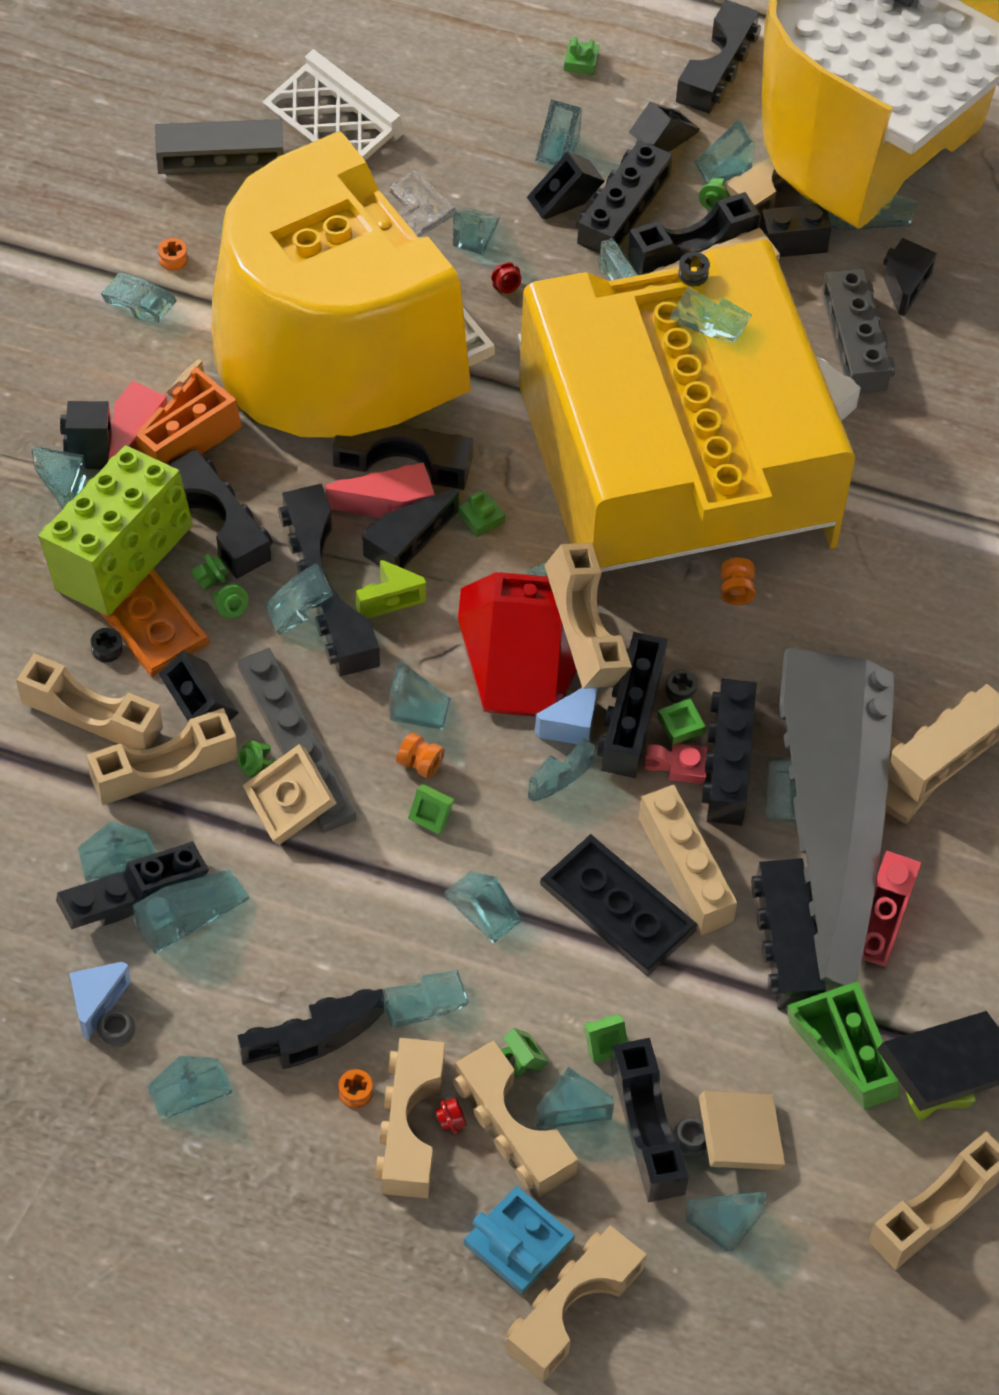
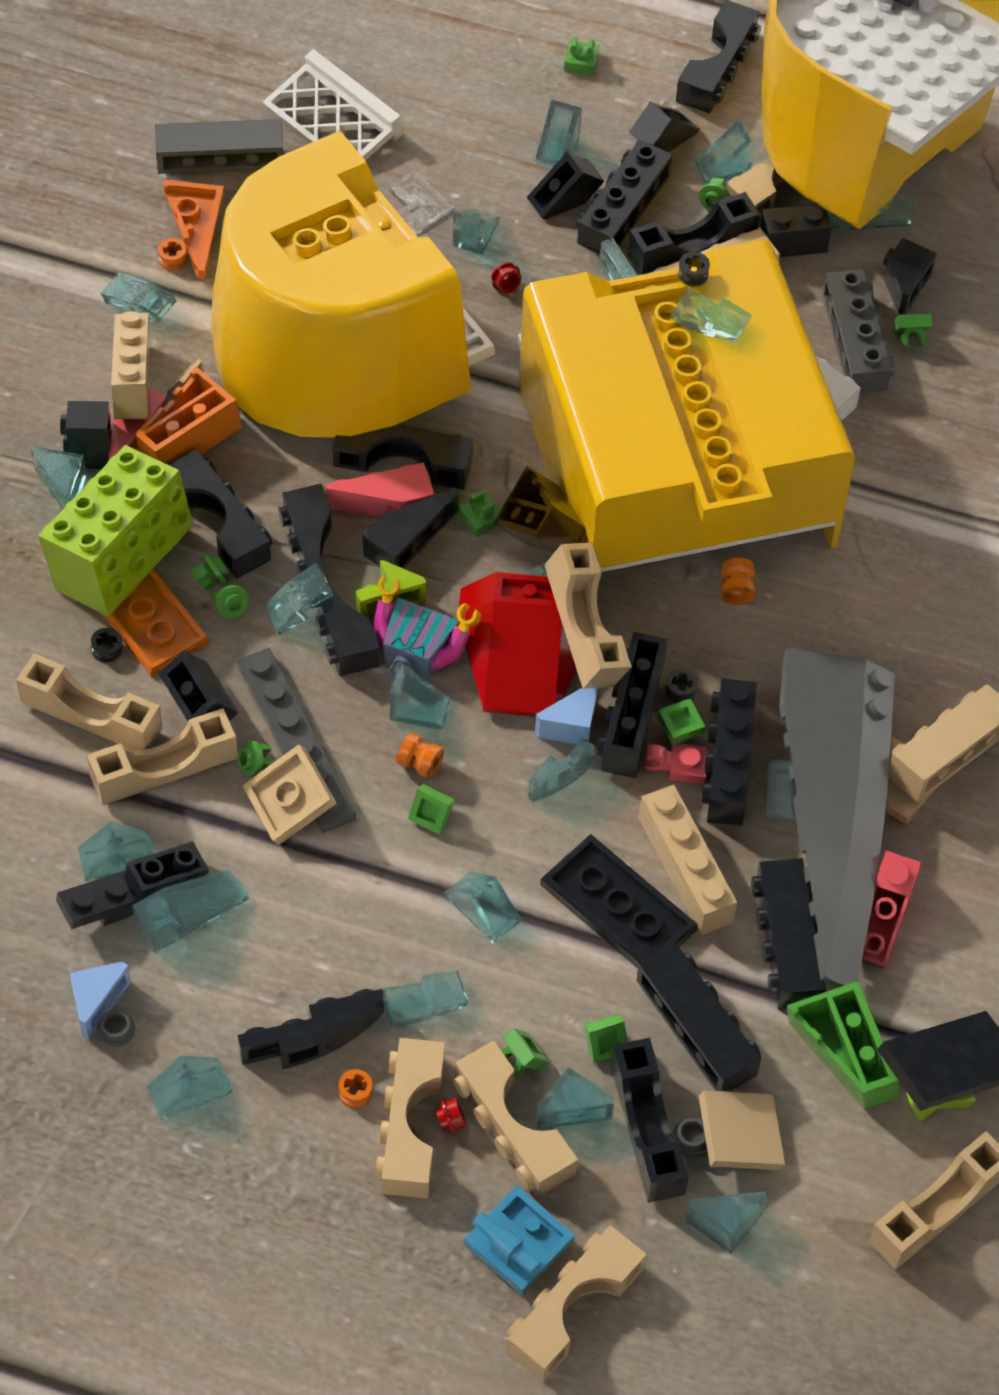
none -> tan arch [111,311,151,420]
none -> orange wing [163,179,225,279]
none -> torso [374,576,481,684]
none -> dark brown wedge [493,465,585,553]
none -> black brick [636,943,761,1092]
none -> bright green tile [893,314,932,347]

